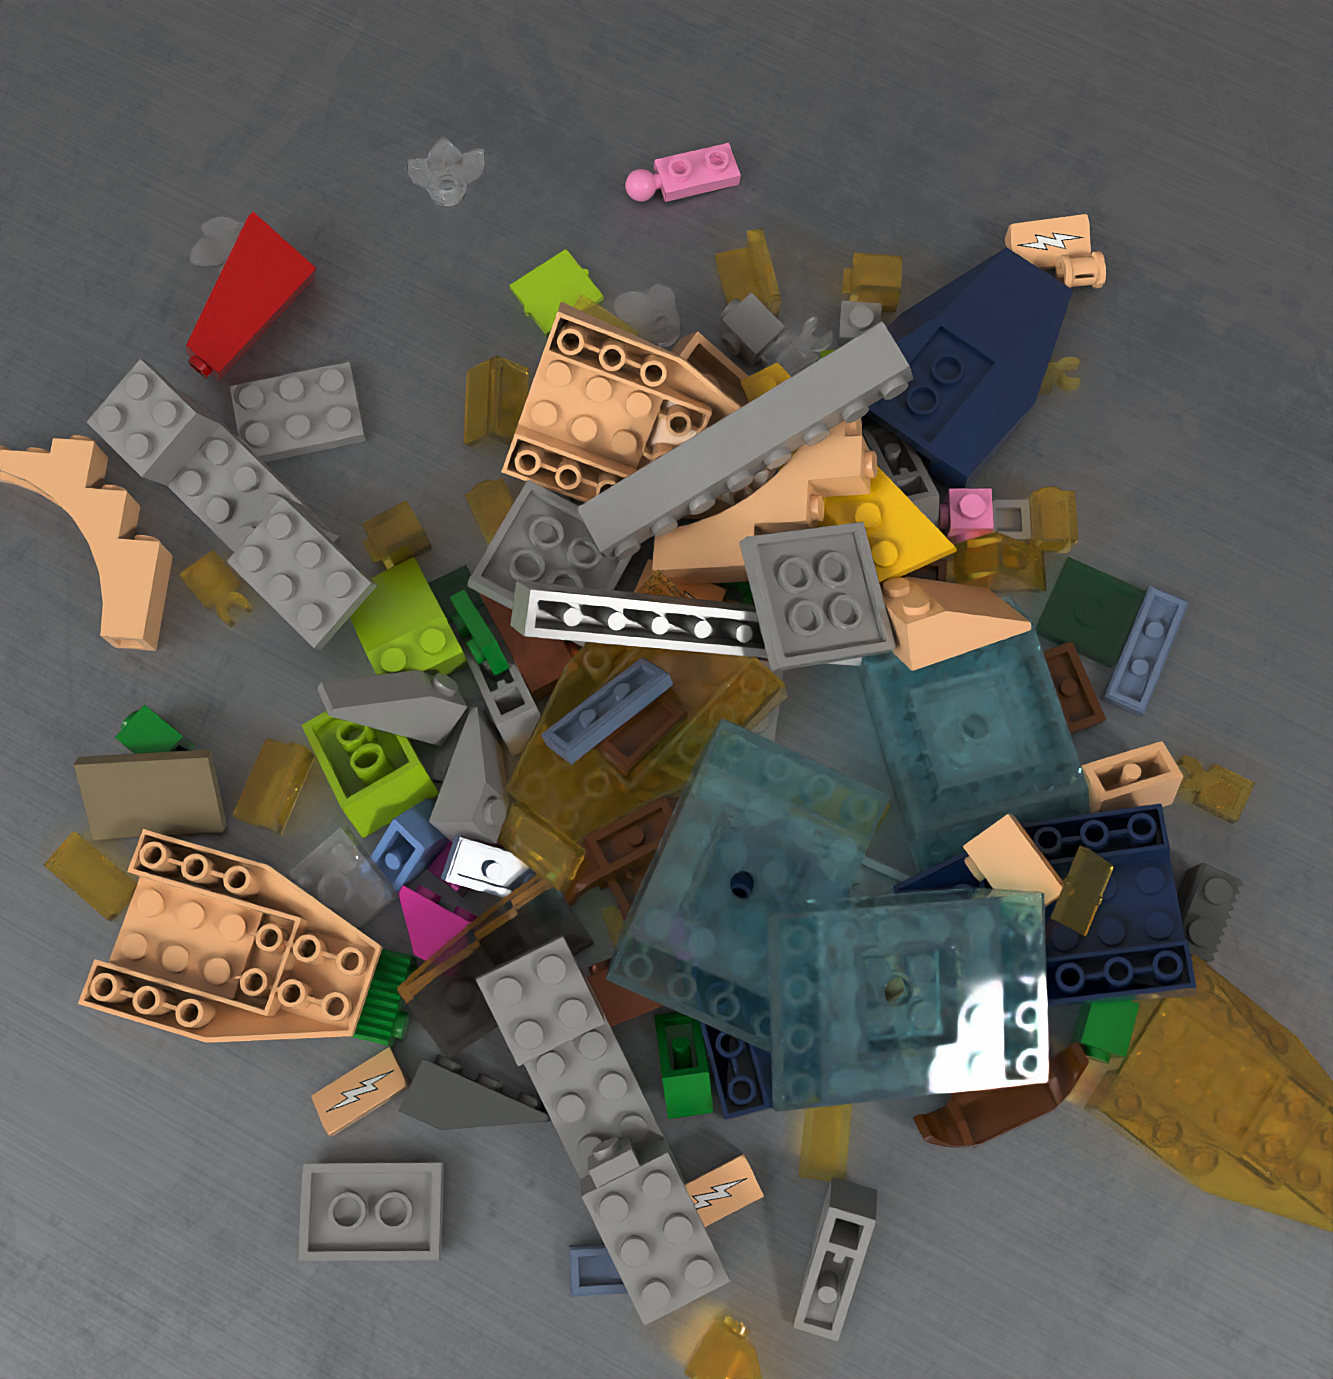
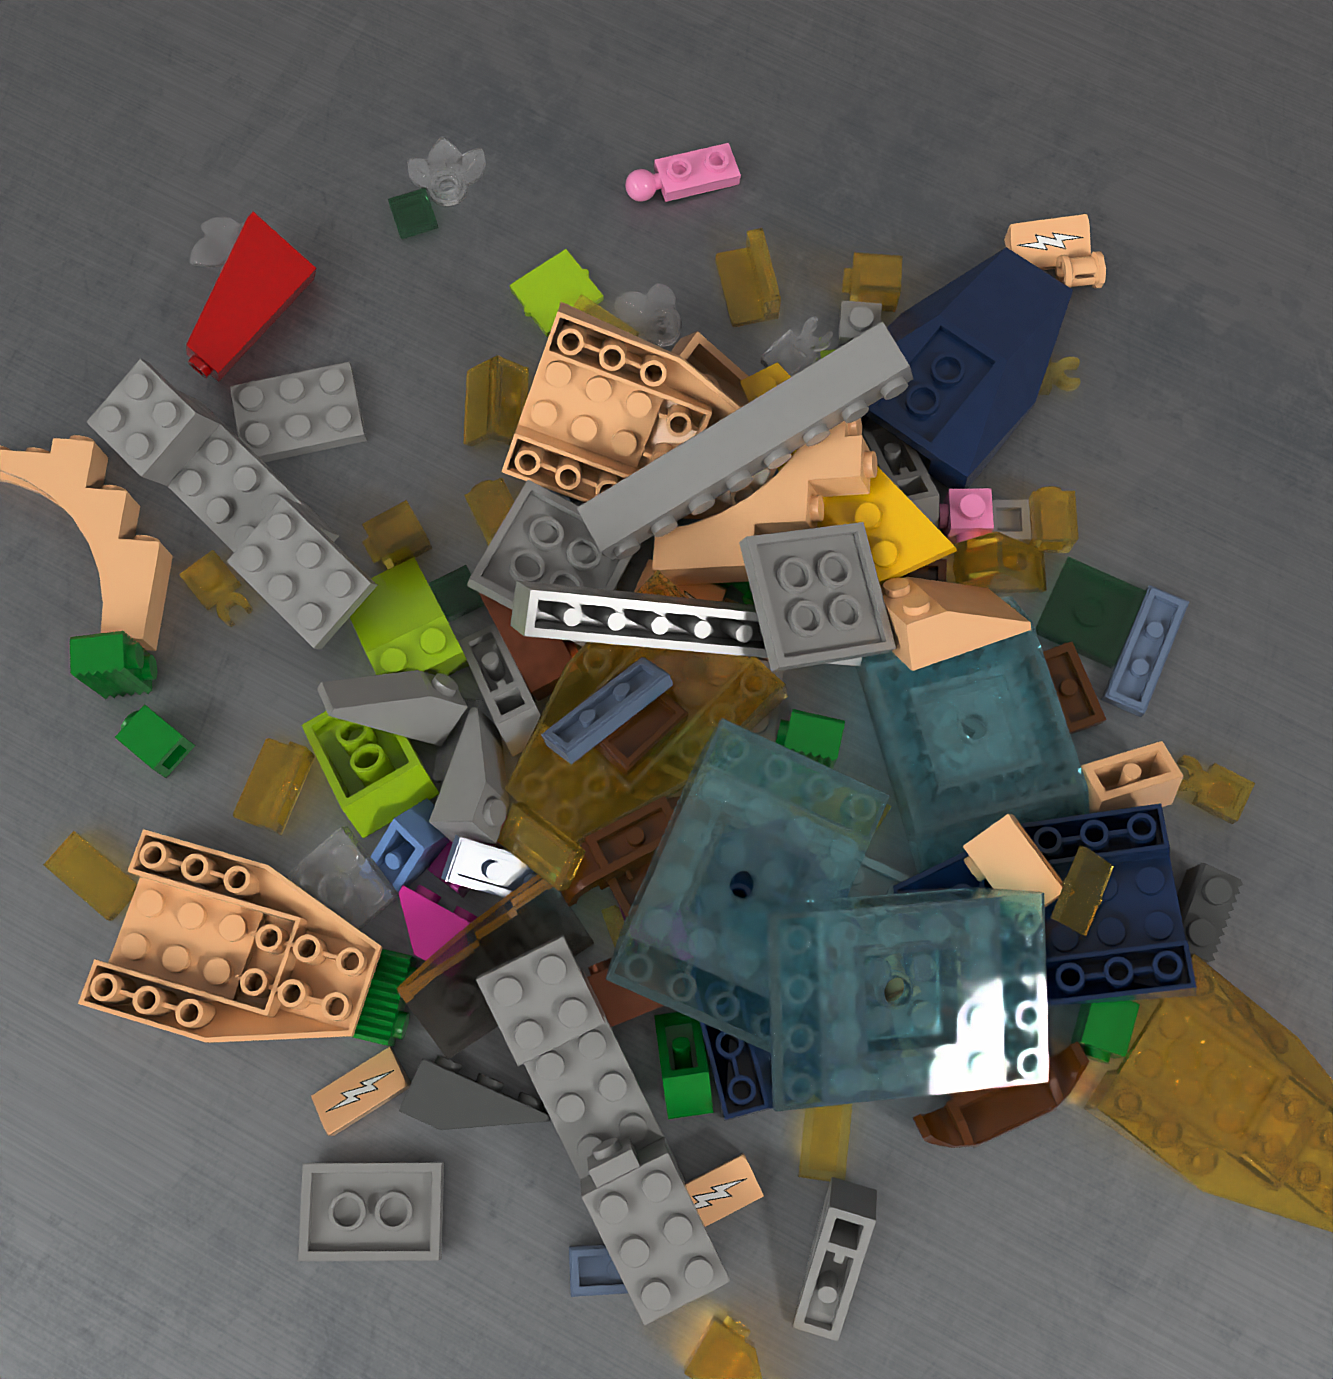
dark tan tile [74,749,227,840] -> none
green plate [449,589,510,676] -> none
light grey brick [719,292,785,366] -> none
none -> green brick [70,631,158,699]
none -> clear green tile [388,188,438,239]
none -> green brick [772,709,845,779]

